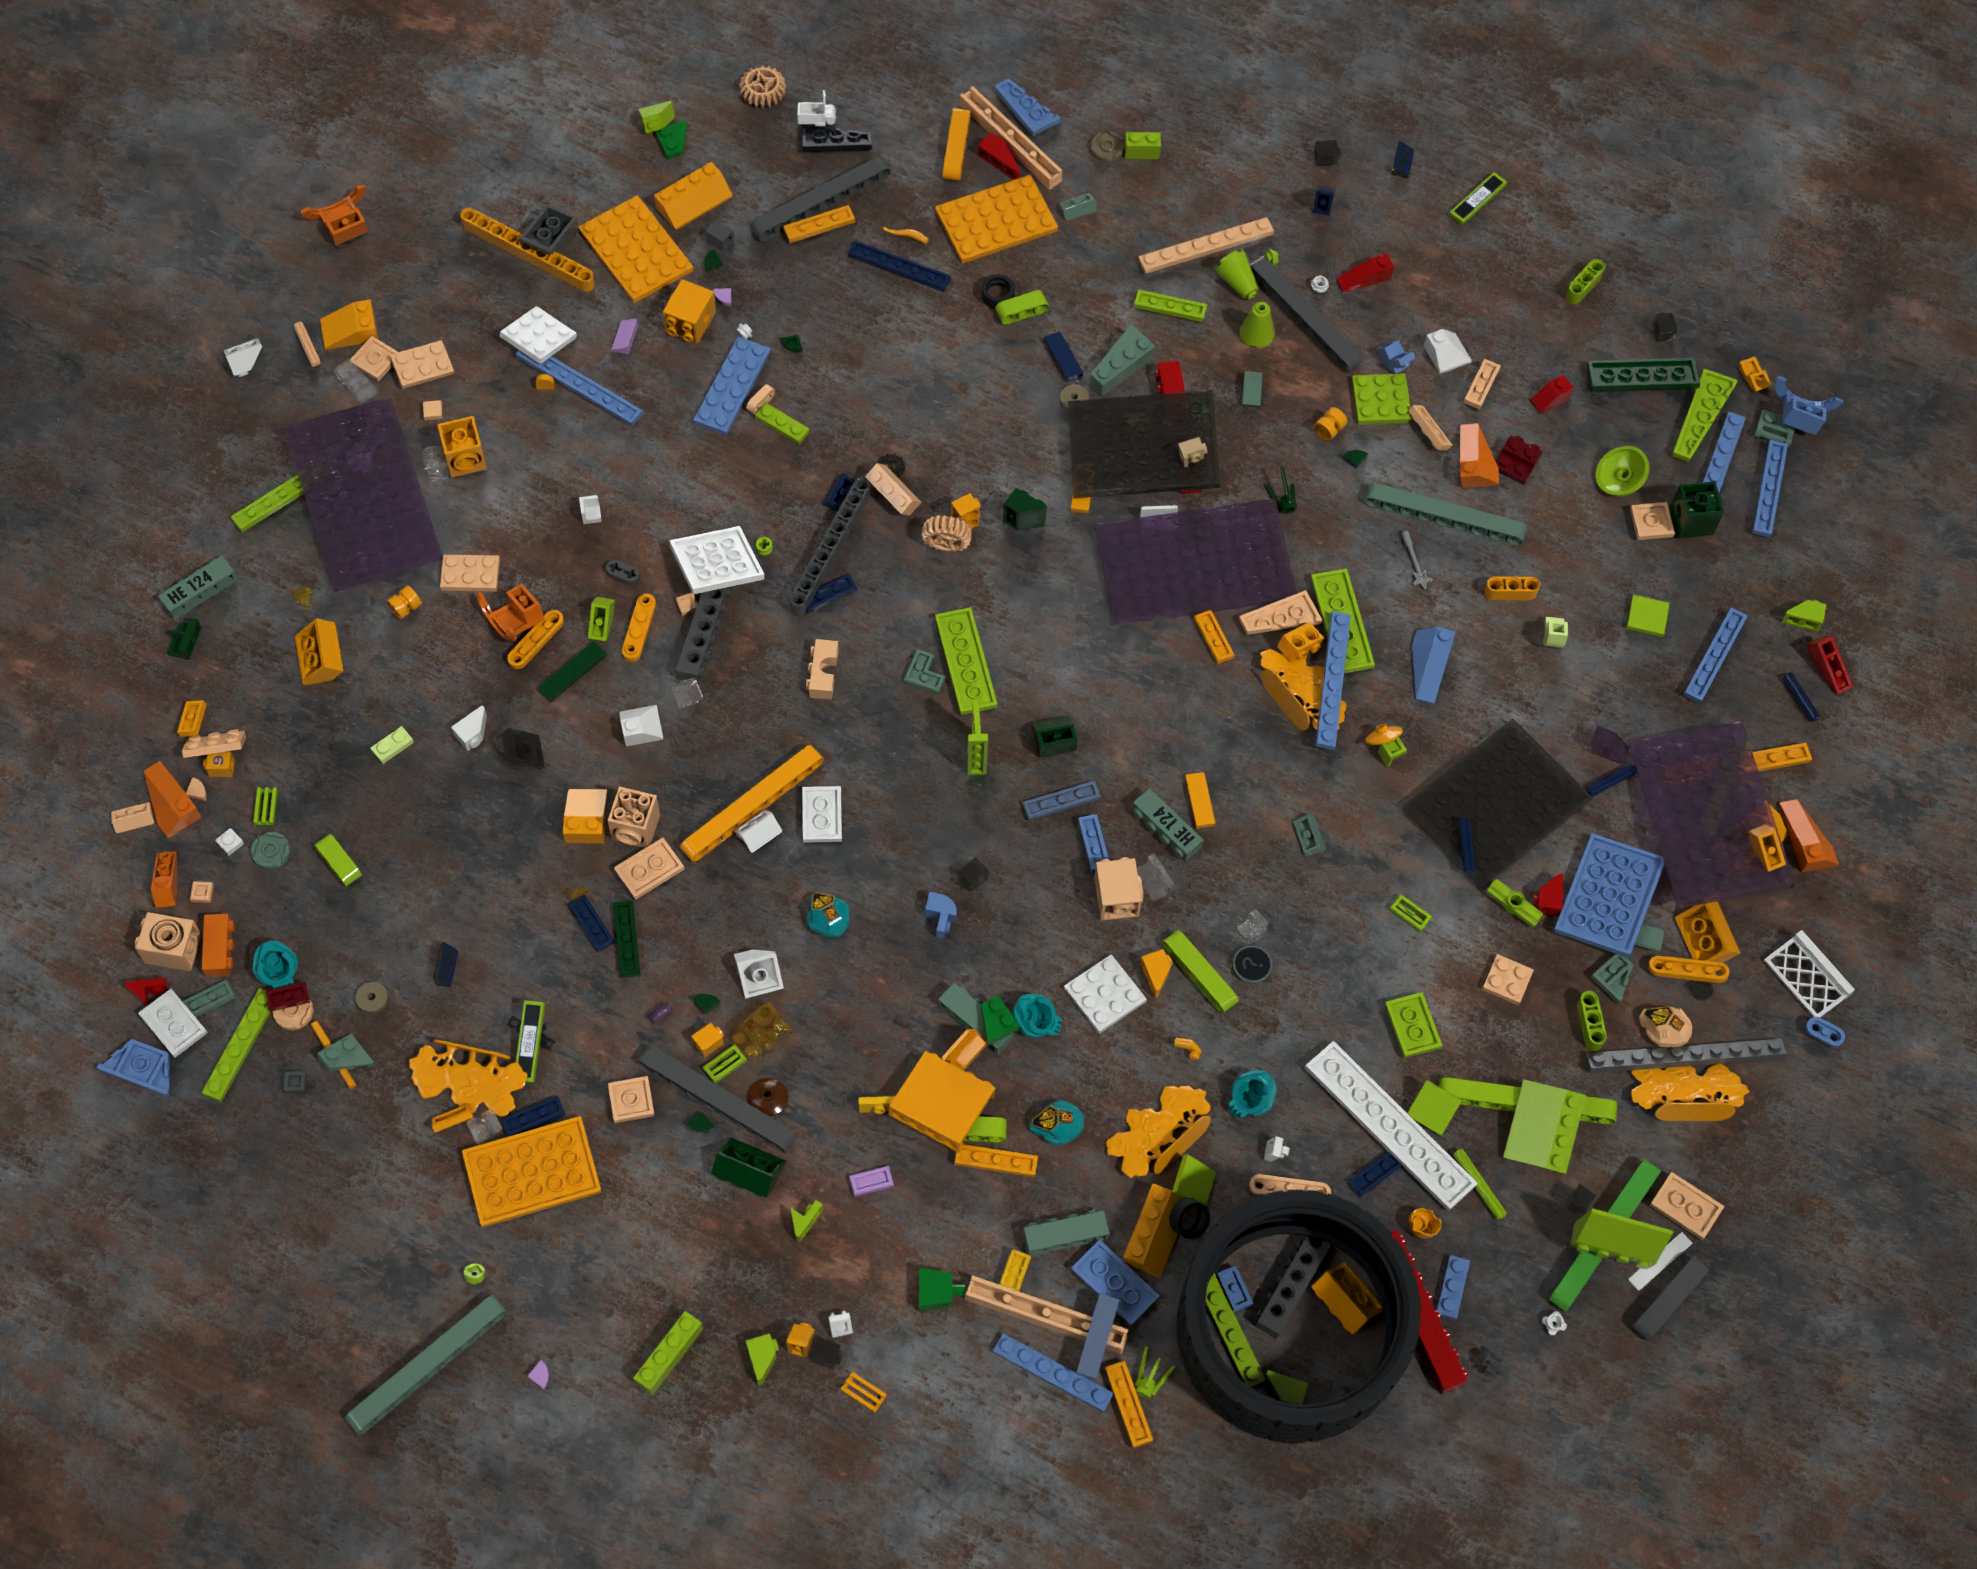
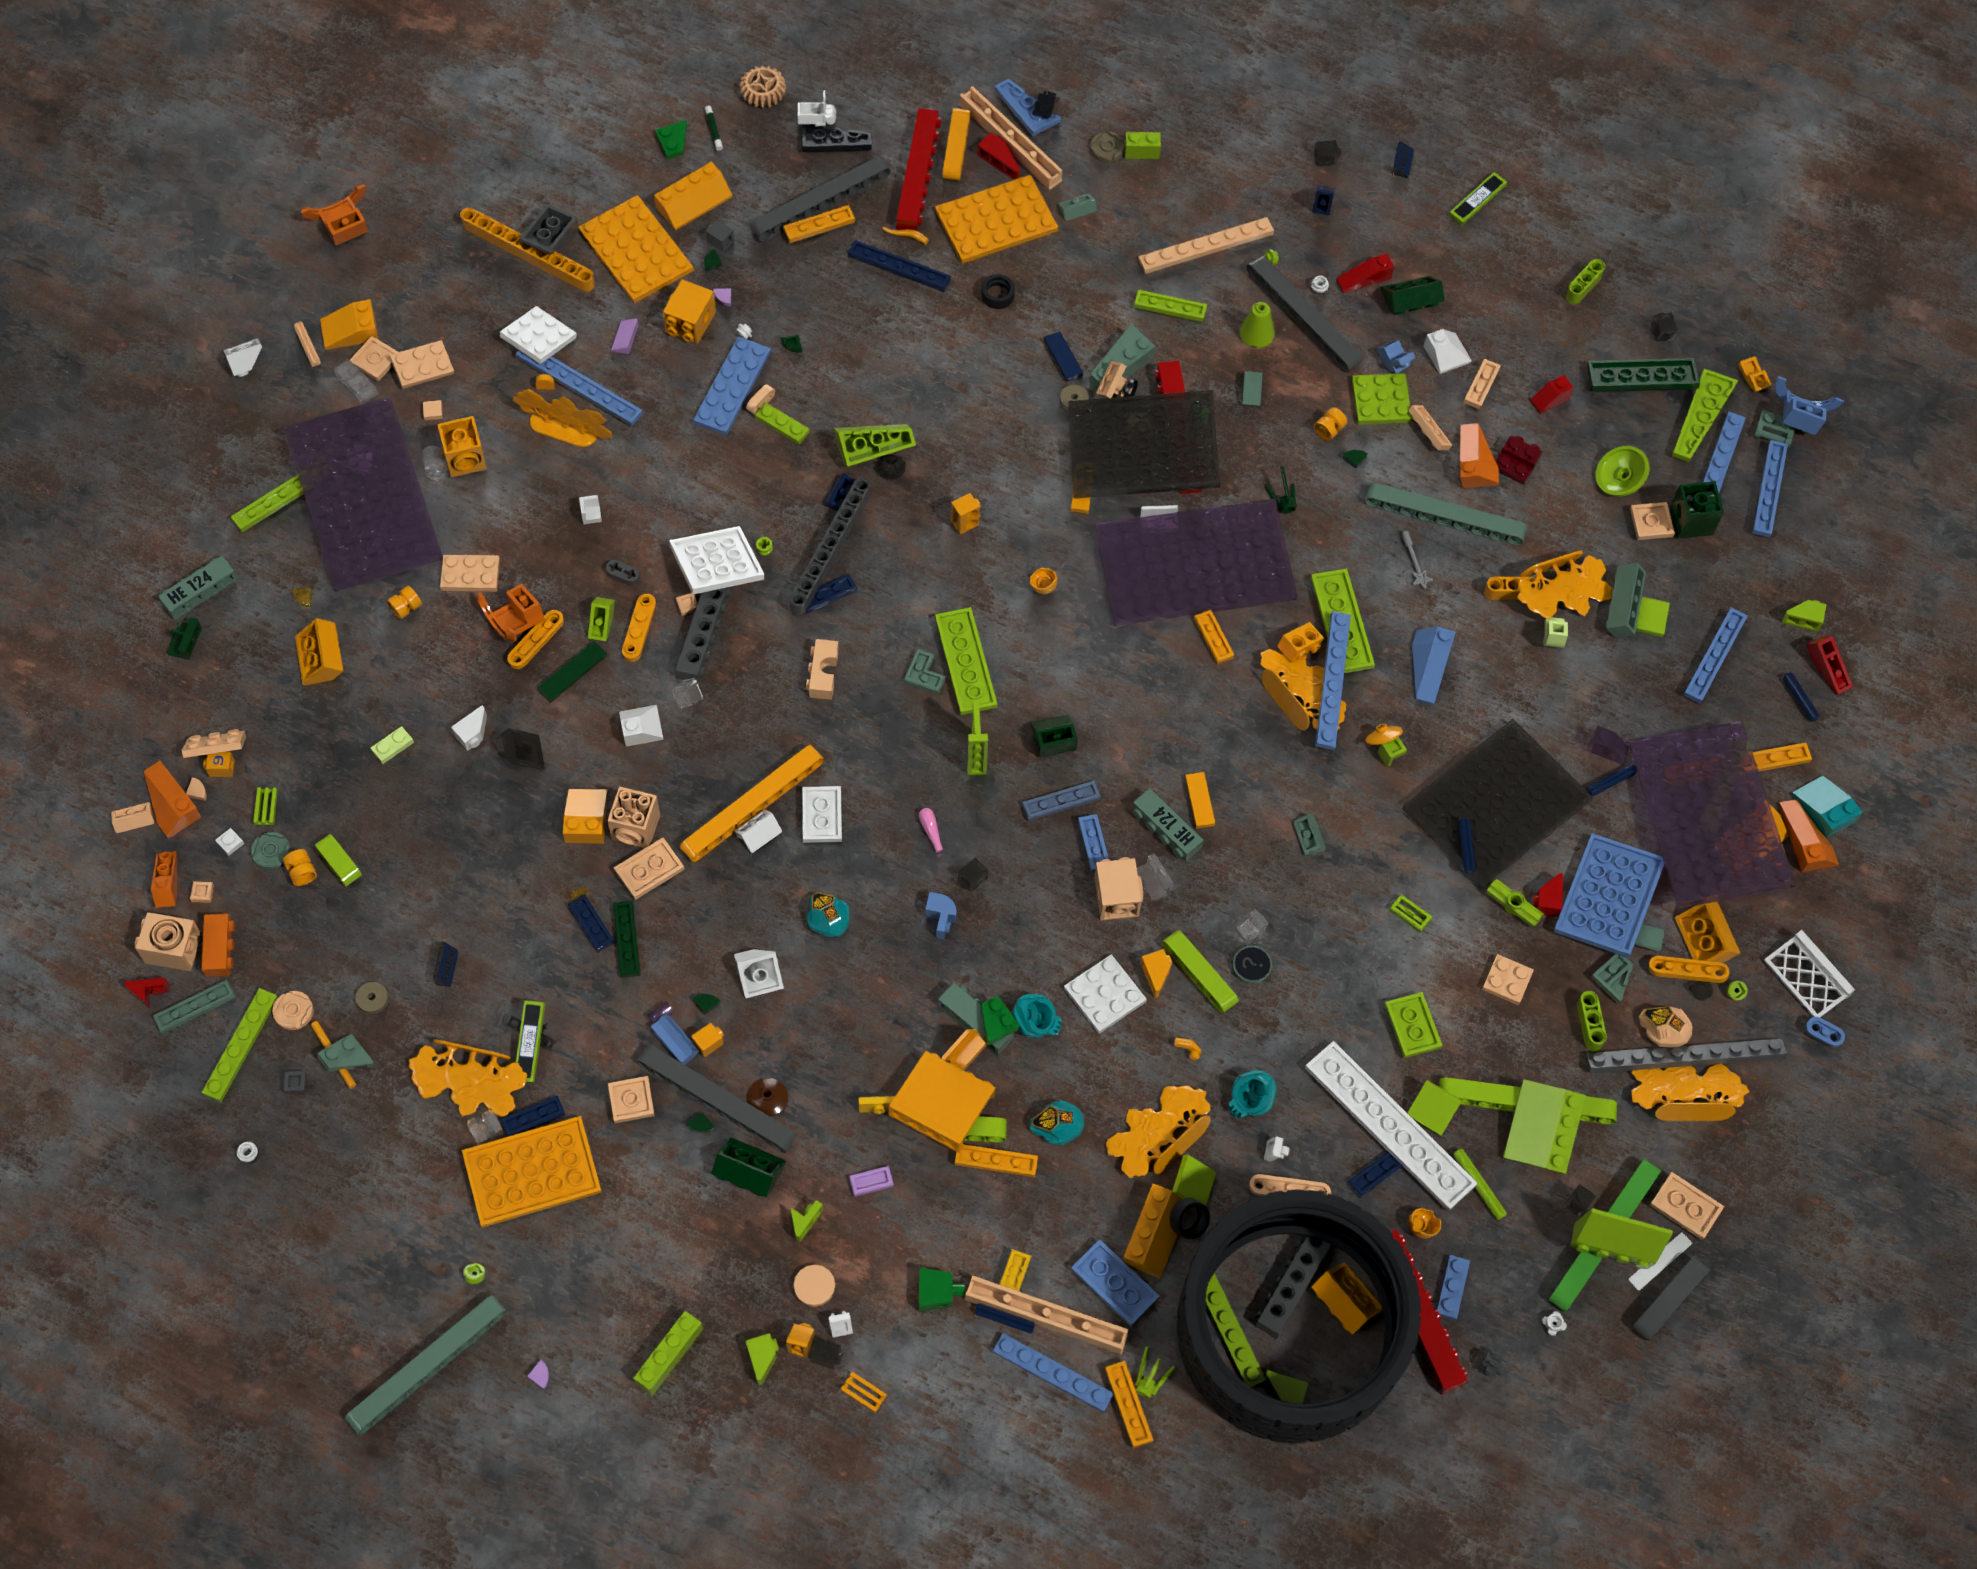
medium blue wing [97,1039,170,1097] -> none
white tile [138,989,208,1058] -> none
light orange plate [177,700,207,737] -> none
teal helmet [253,941,299,989] -> none
dark red plate [266,982,310,1012] -> none
light orange tile [432,1104,473,1133] -> none
lime slope [638,101,675,133] -> none
lime tile [702,1044,747,1084] -> none
clear yellow hips [732,1000,793,1060] -> none
light nougat brick [865,463,921,516] -> none
light nougat gear [922,515,972,552] -> none
lime beam [995,290,1049,325] -> none
dark green slope [1003,488,1047,531] -> none
sand green brick [1023,1210,1110,1256] -> none
sand blue tile [1076,1293,1120,1380] -> none
tan brick [1178,437,1208,468] -> none
lime cone [1214,249,1259,300] -> none
medium blue plate [1217,1266,1253,1312] -> none
light nougat wing [1239,590,1323,635] -> none
light orange slope [1748,824,1786,872] -> none
none -> white plate [237,1142,258,1162]
none -> light orange wheel [283,849,317,886]
none -> light orange plant [512,389,613,447]
none -> medium blue piece [651,1015,699,1065]
none -> dark green bar [705,106,723,151]
none -> light nougat tile [794,1265,835,1307]
none -> lime wedge [833,424,916,467]
none -> red brick [896,108,942,231]
none -> bright pink piece [919,808,943,853]
none -> dark blue axle [975,1303,1035,1334]
none -> light orange hair [1030,568,1058,595]
none -> black bracket [1034,91,1060,118]
none -> light nougat piece [1096,360,1138,403]
none -> dark green slope [1380,275,1445,314]
none -> light orange plant [1517,550,1613,619]
none -> sand green brick [1606,563,1646,638]
none -> lime tile [1726,981,1748,1000]
none -> teal slope [1792,776,1863,838]

